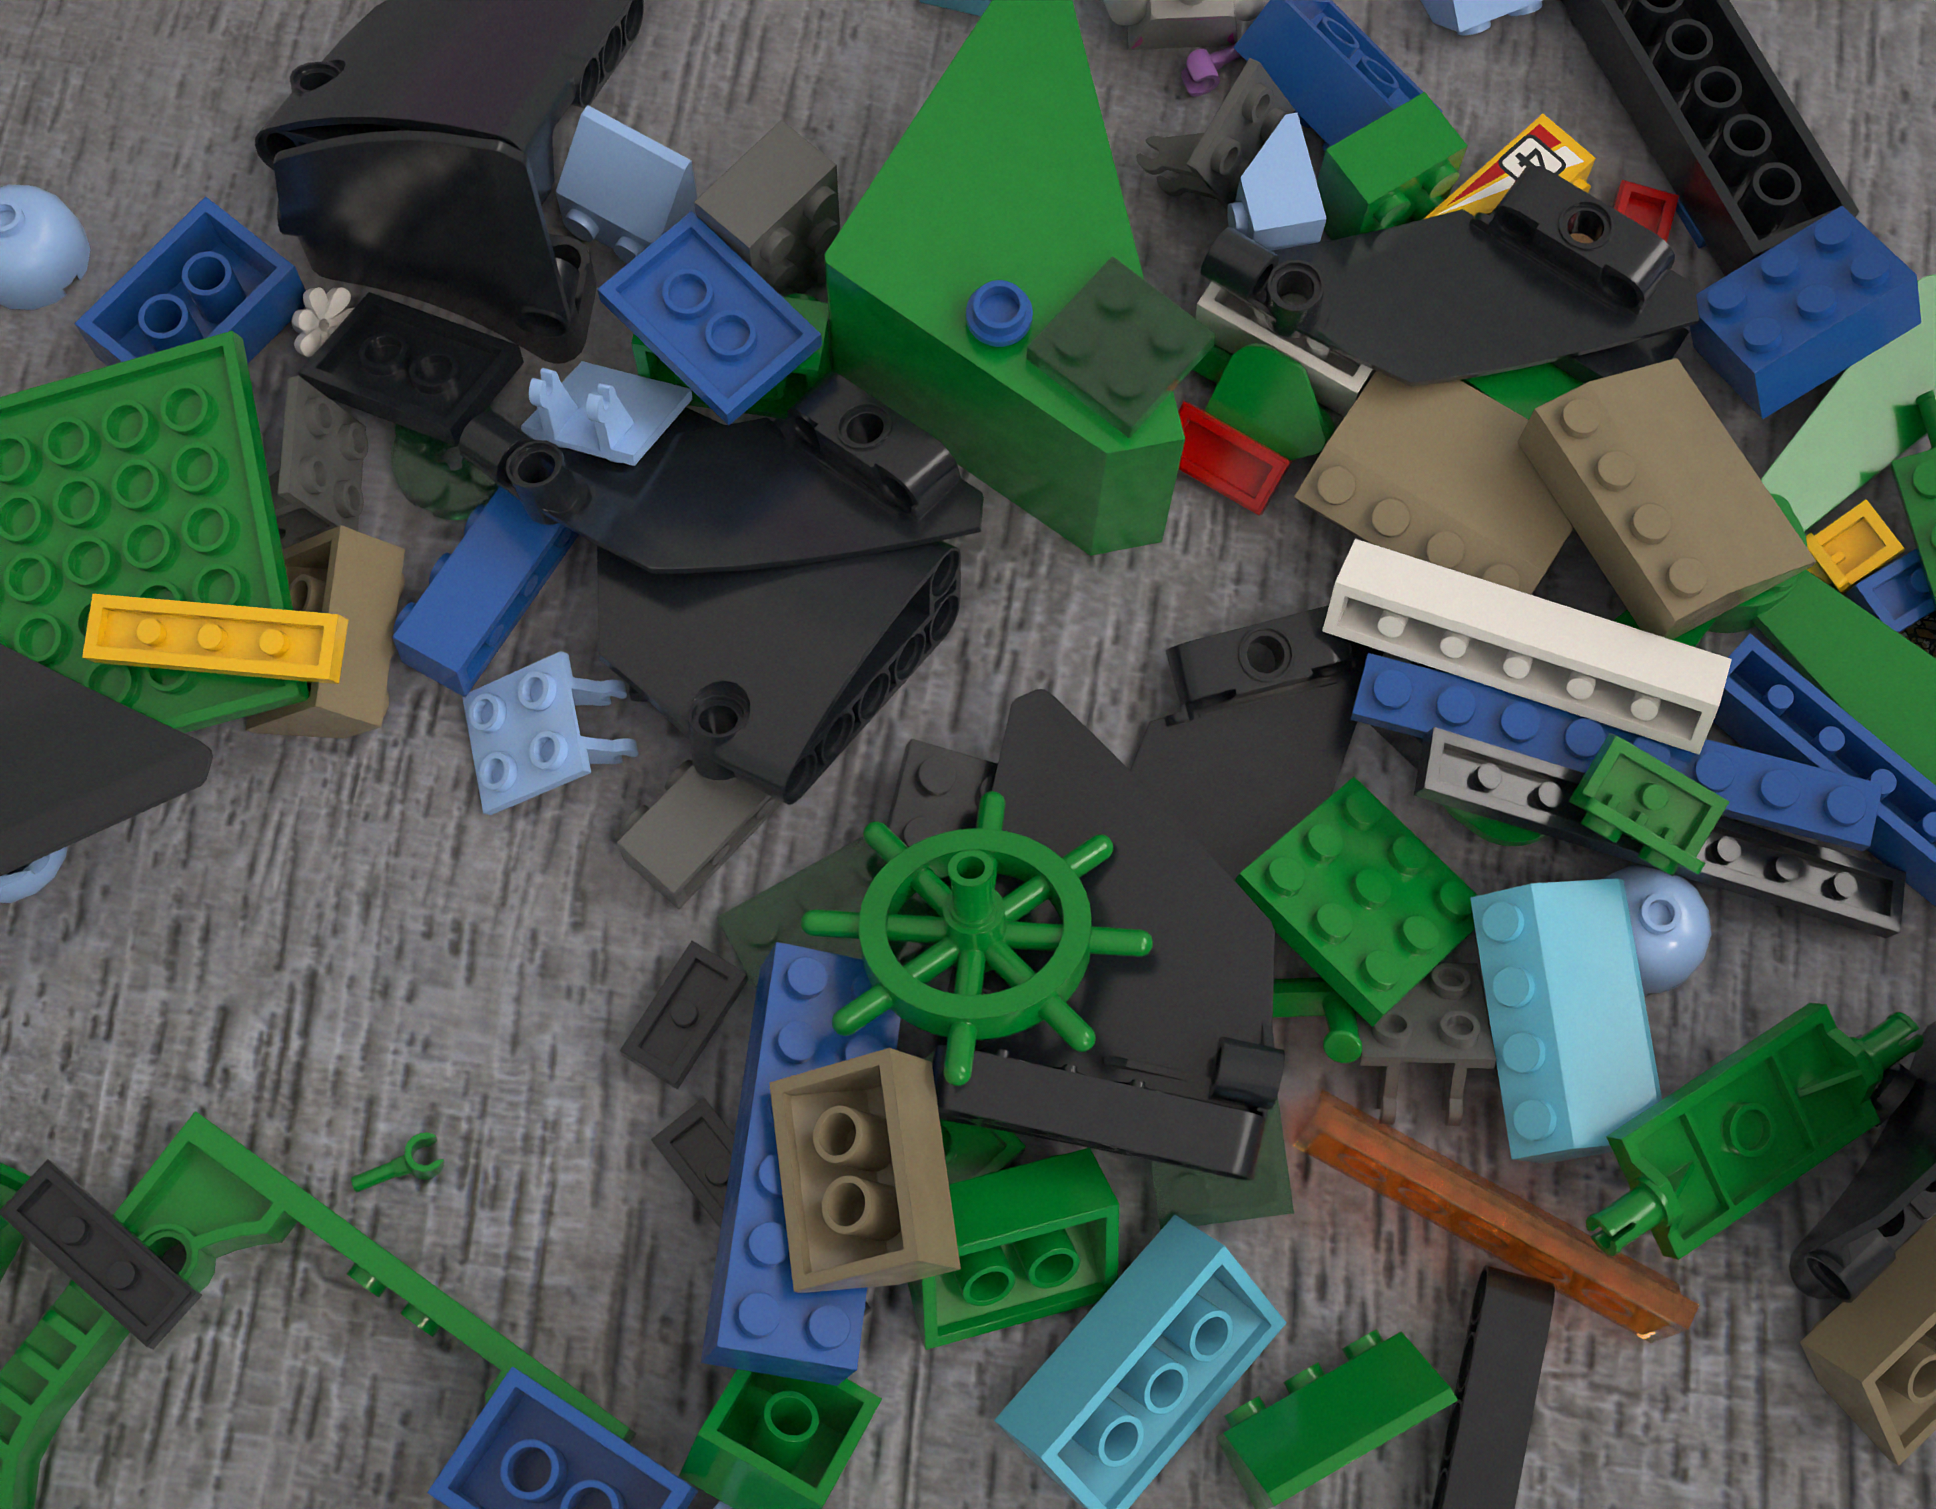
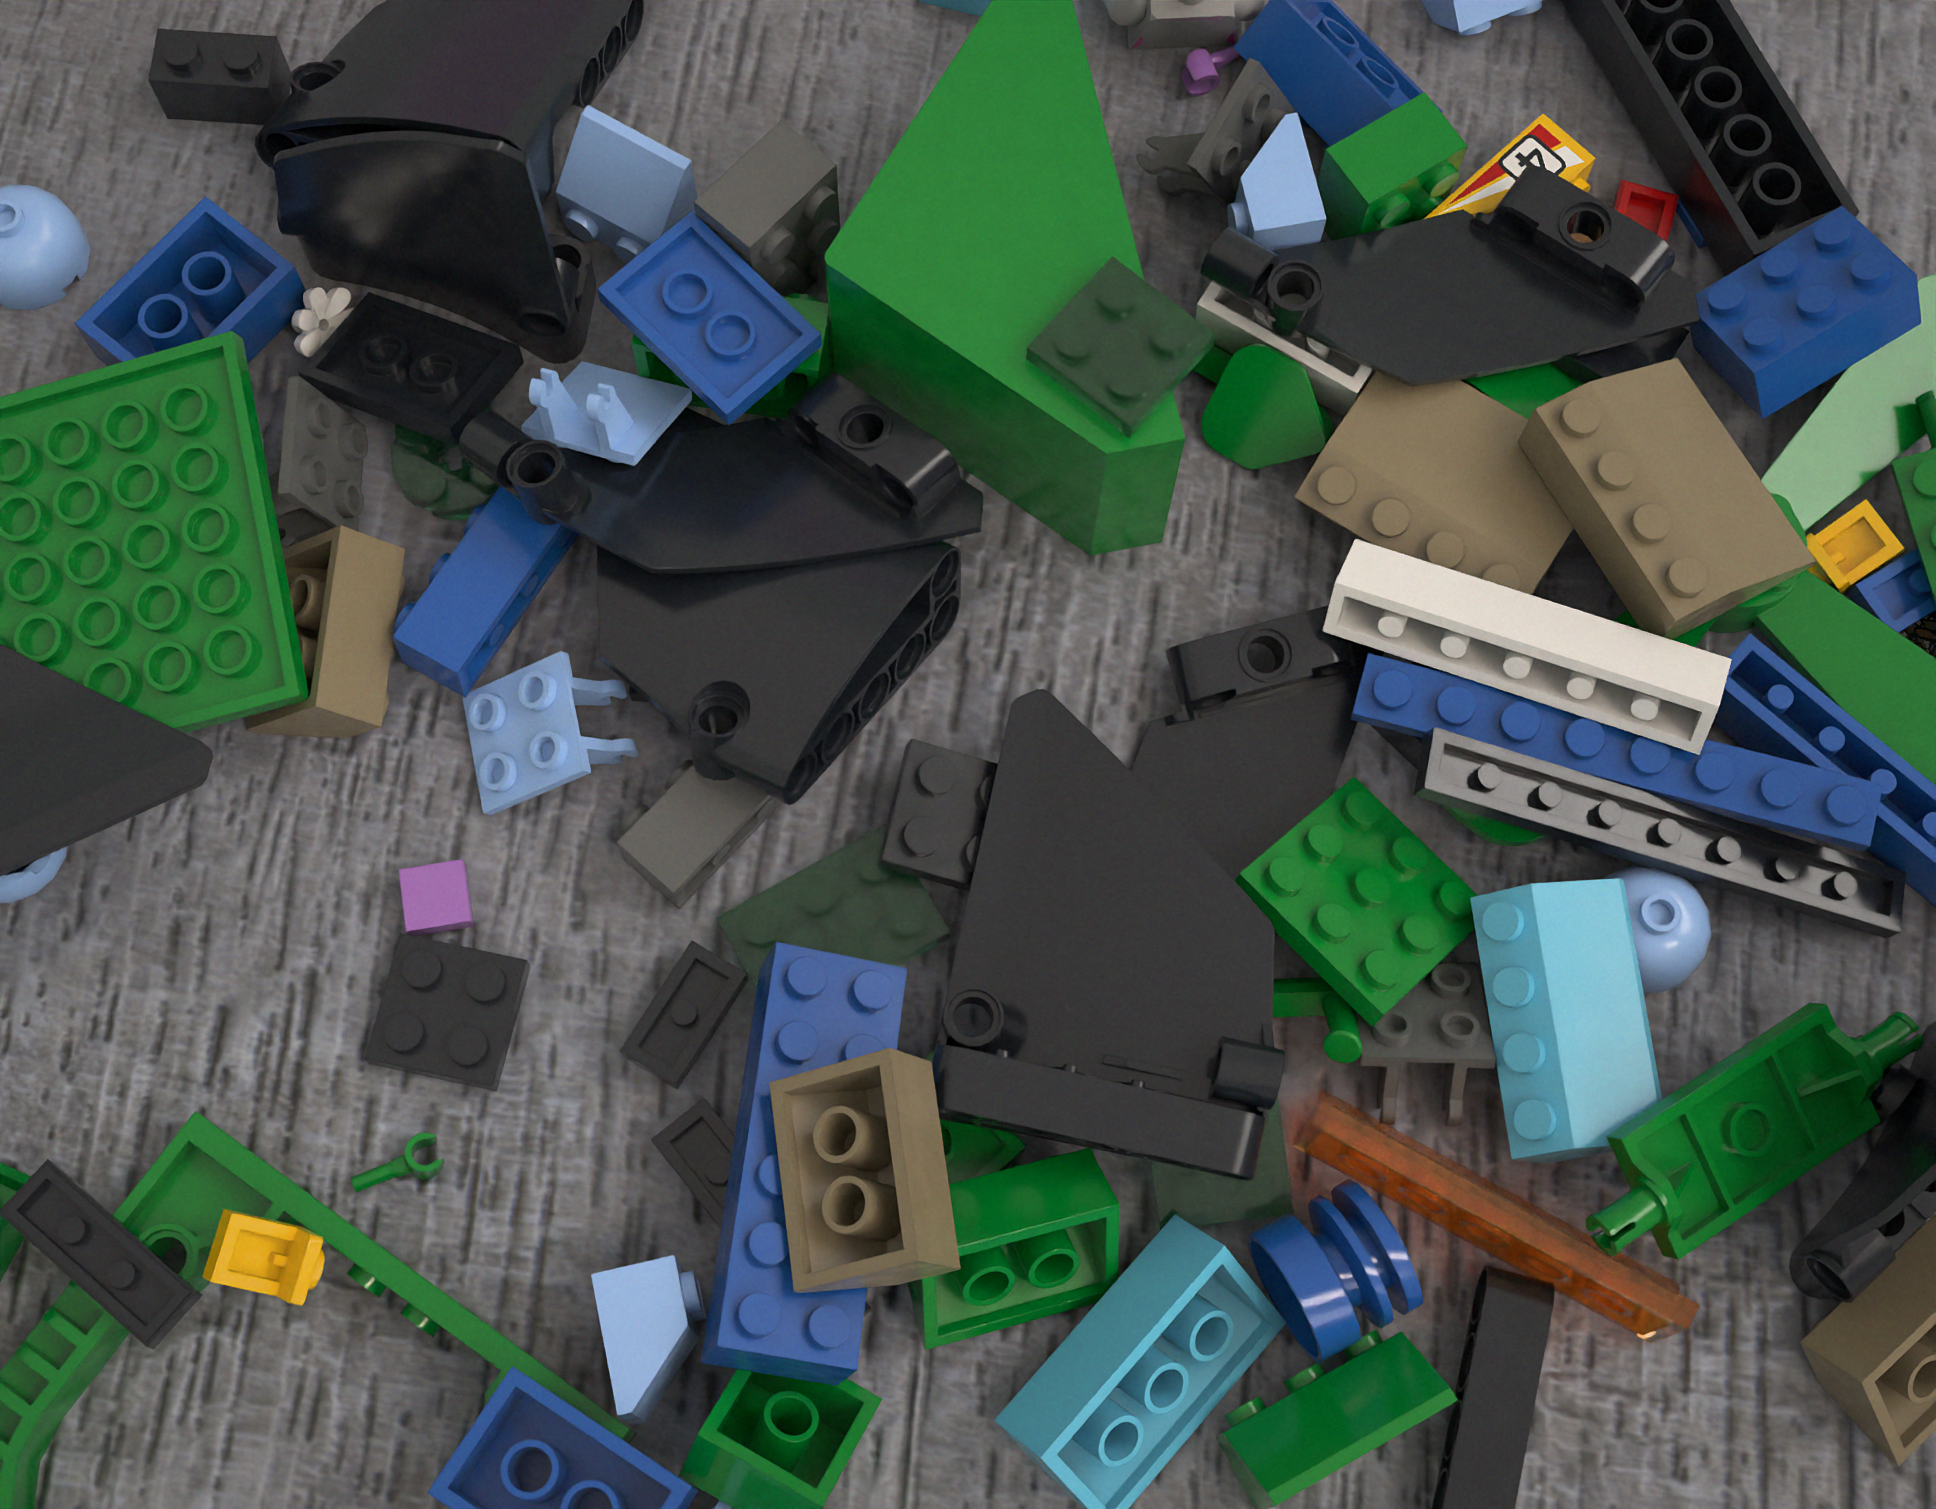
yellow plate [82,594,349,684] -> none
green piece [801,791,1153,1086] -> none
blue plate [966,280,1033,347] -> none
red tile [1178,401,1293,516] -> none
green bracket [1568,733,1730,876] -> none
none -> black brick [148,28,291,125]
none -> yellow bracket [202,1209,324,1306]
none -> black plate [365,933,531,1092]
none -> medium lavender tile [399,859,474,936]
none -> light blue slope [591,1255,707,1425]
none -> blue wheel [1247,1179,1423,1364]

